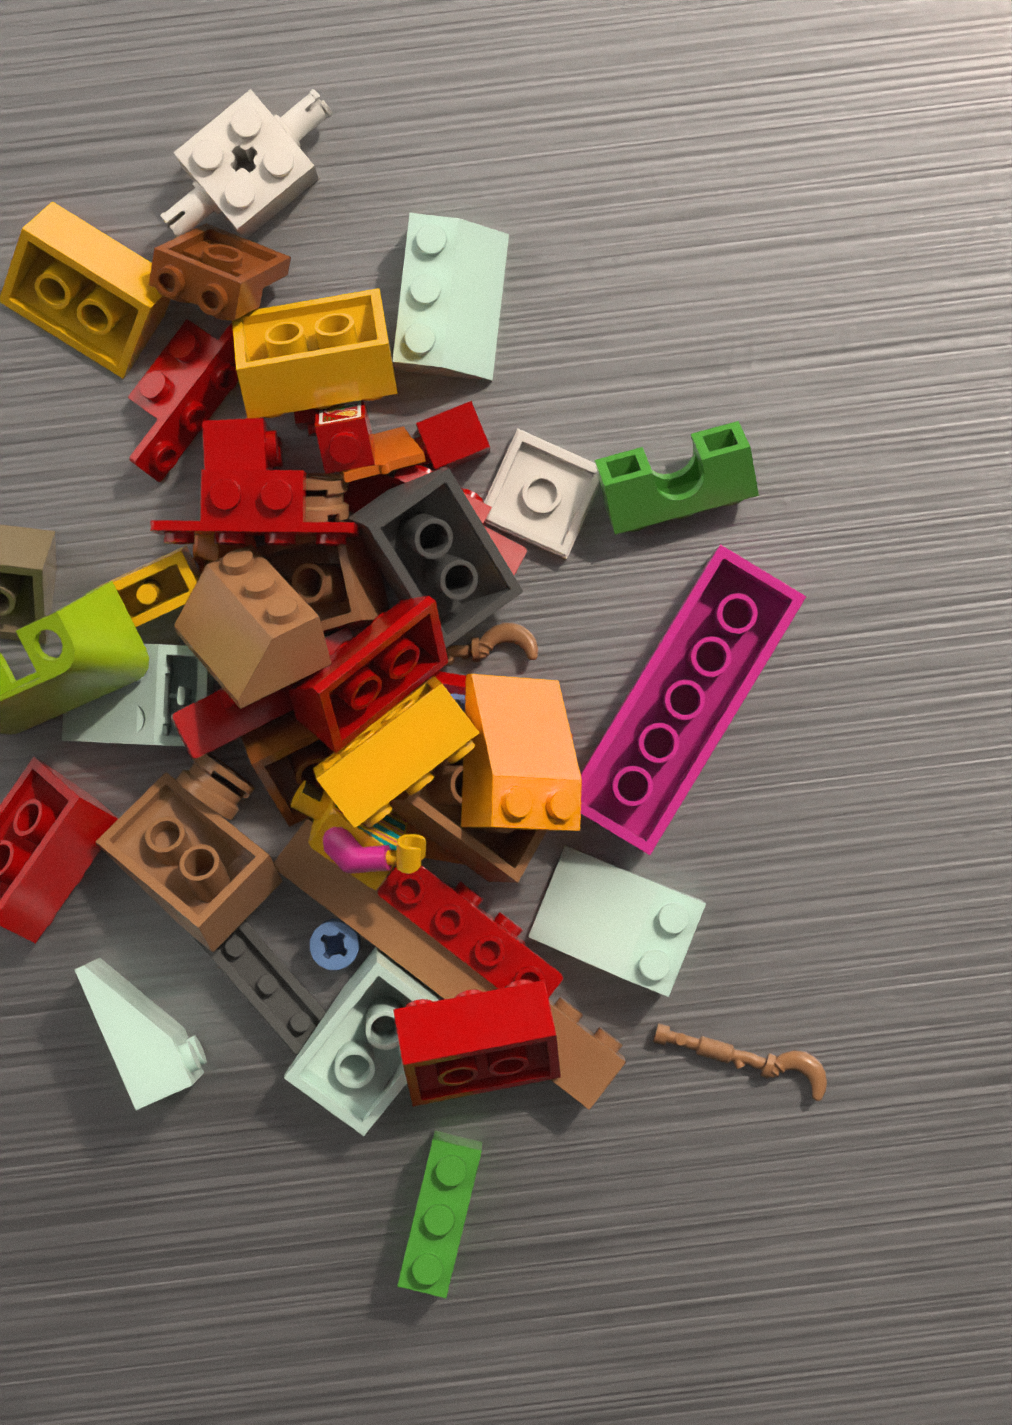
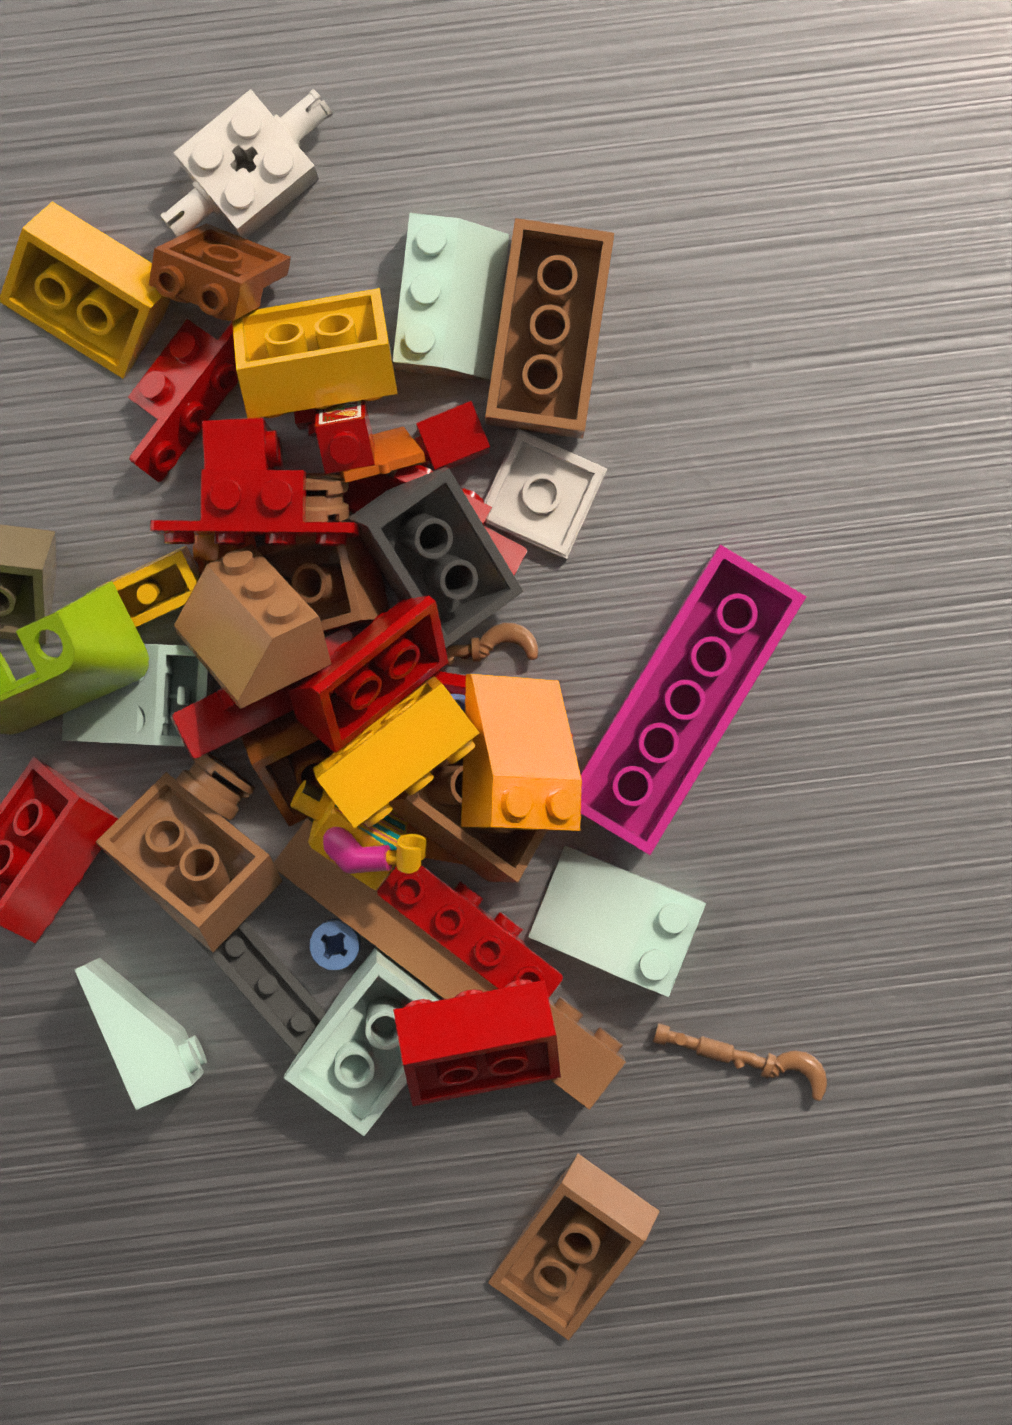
bright green brick [397,1130,482,1298] -> none
bright green arch [595,421,759,535] -> none
none -> medium nougat brick [485,218,614,439]
none -> medium nougat slope [488,1154,660,1340]

